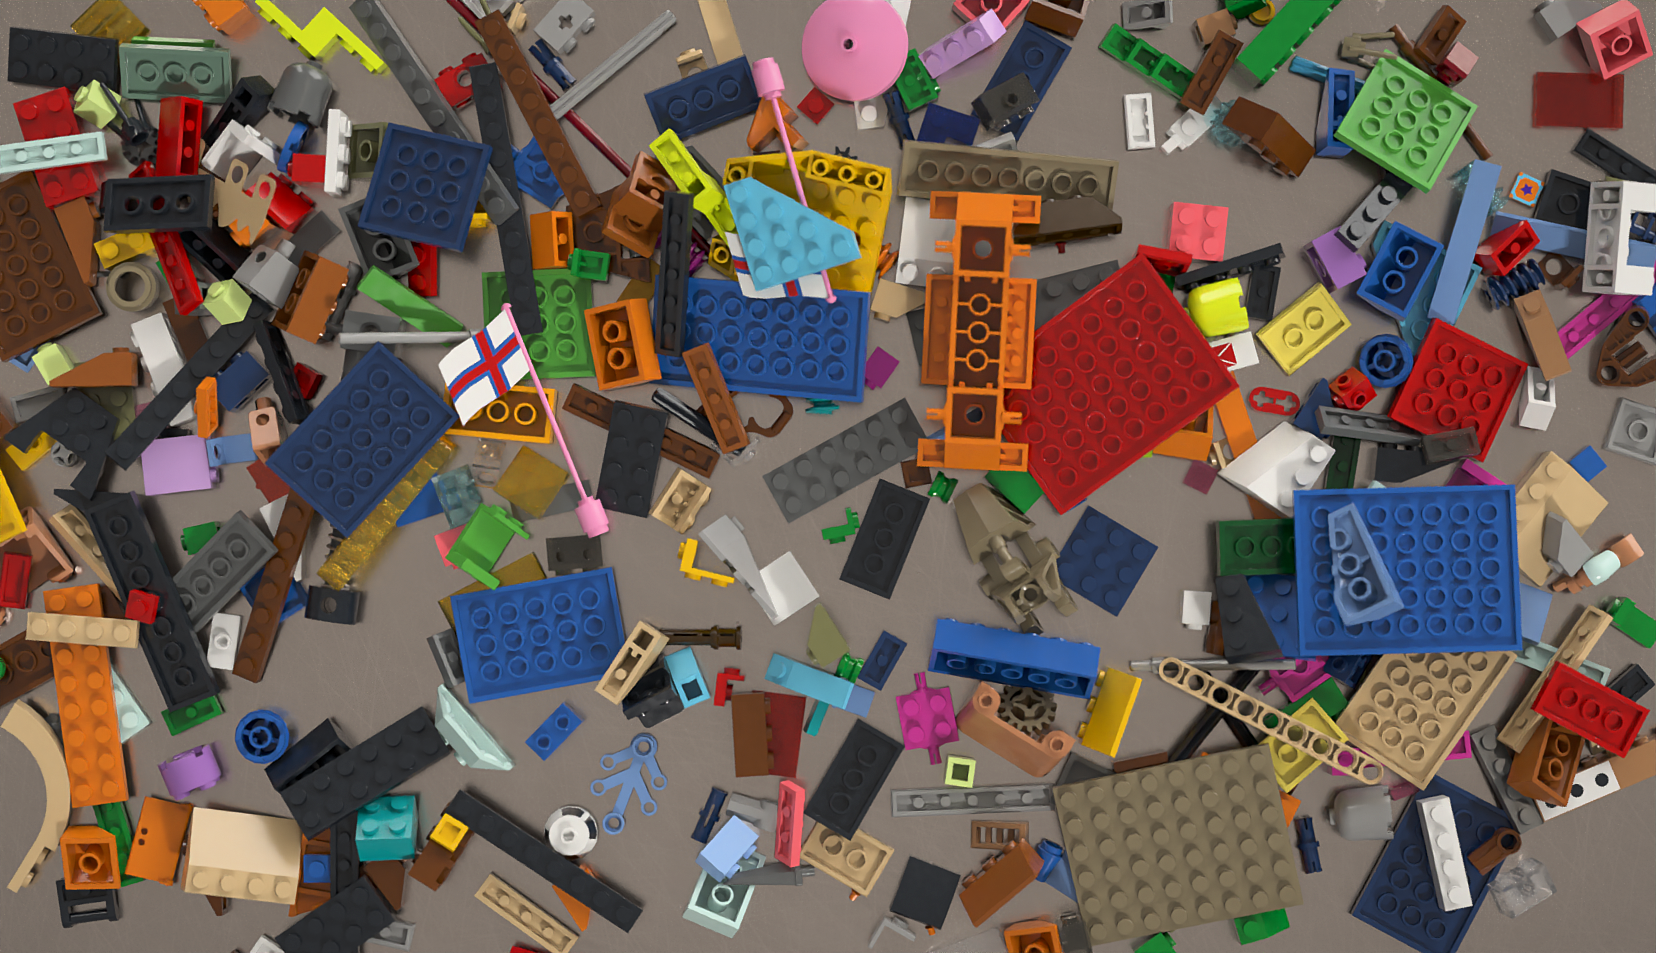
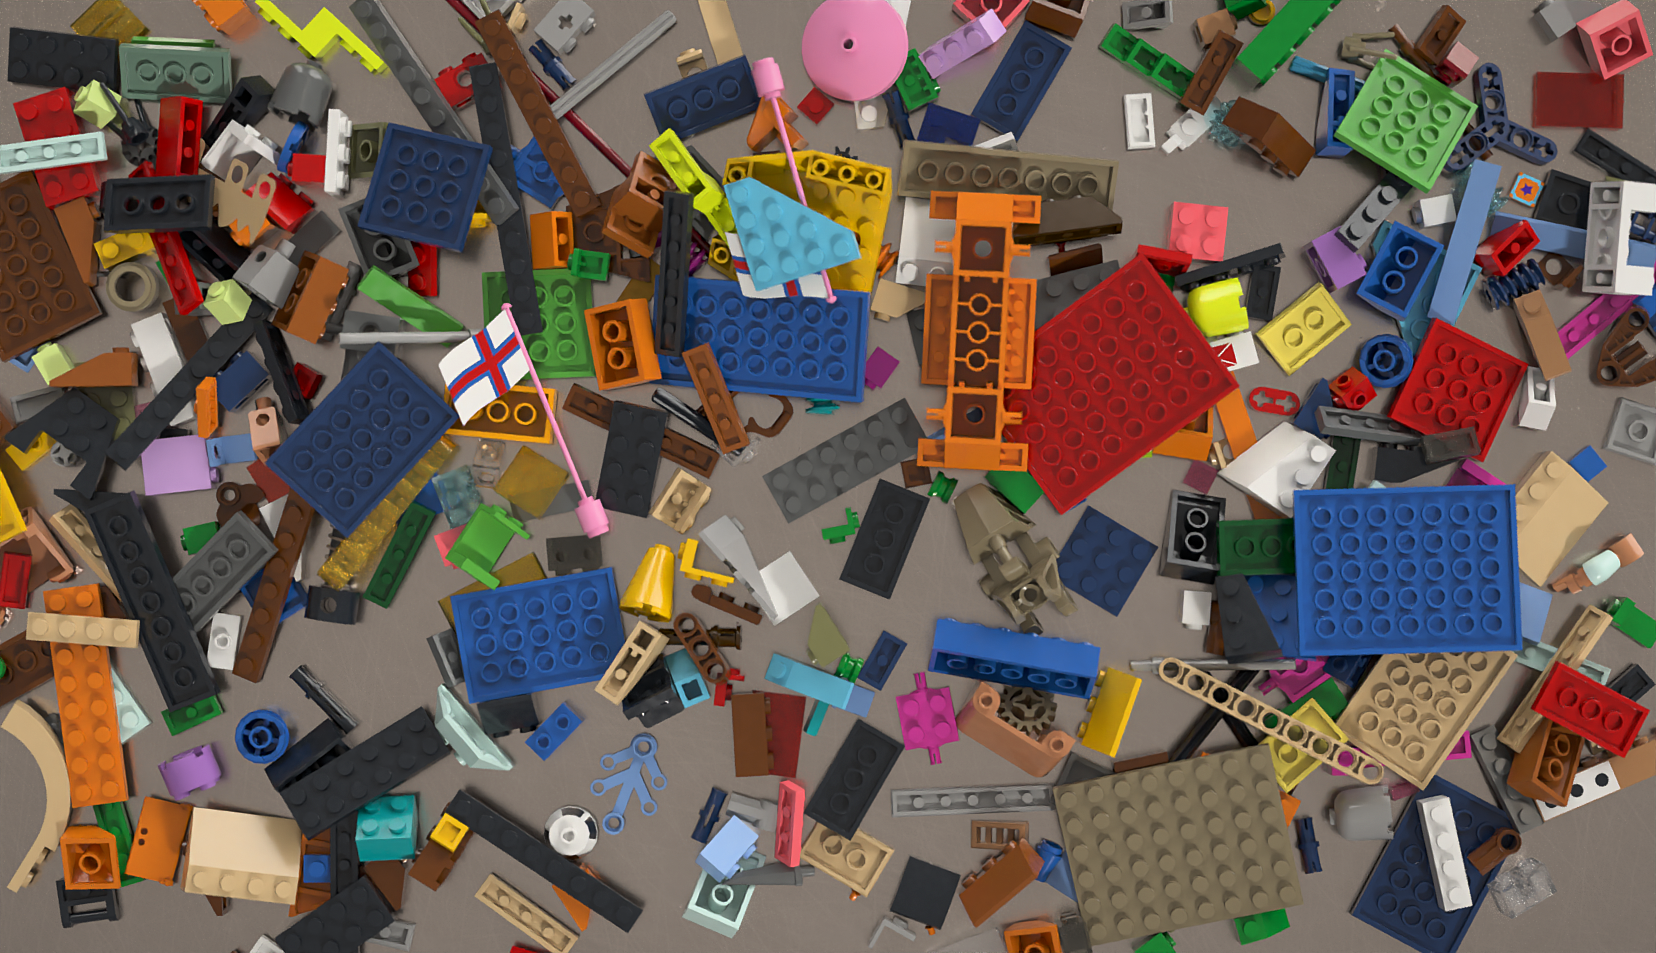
red plate [125,589,160,624] -> none
yellowish green brick [944,755,976,788] -> none
clear smoke brick [971,72,1040,131] -> none
medium blue wedge [1328,503,1404,626] -> none
light grey slope [1542,511,1594,577] -> none
none -> reddish brown plate [216,482,265,527]
none -> black pin [289,665,359,735]
none -> dark green plate [363,500,436,609]
none -> black slope [477,692,542,738]
none -> yellow cone [619,544,675,622]
none -> reddish brown beam [673,613,731,685]
none -> reddish brown hinge [691,584,764,625]
none -> reddish brown slope [1046,243,1103,276]
none -> black slope [1160,489,1226,585]
none -> white brick [1412,194,1456,229]
none -> dark blue piece [1443,63,1558,173]

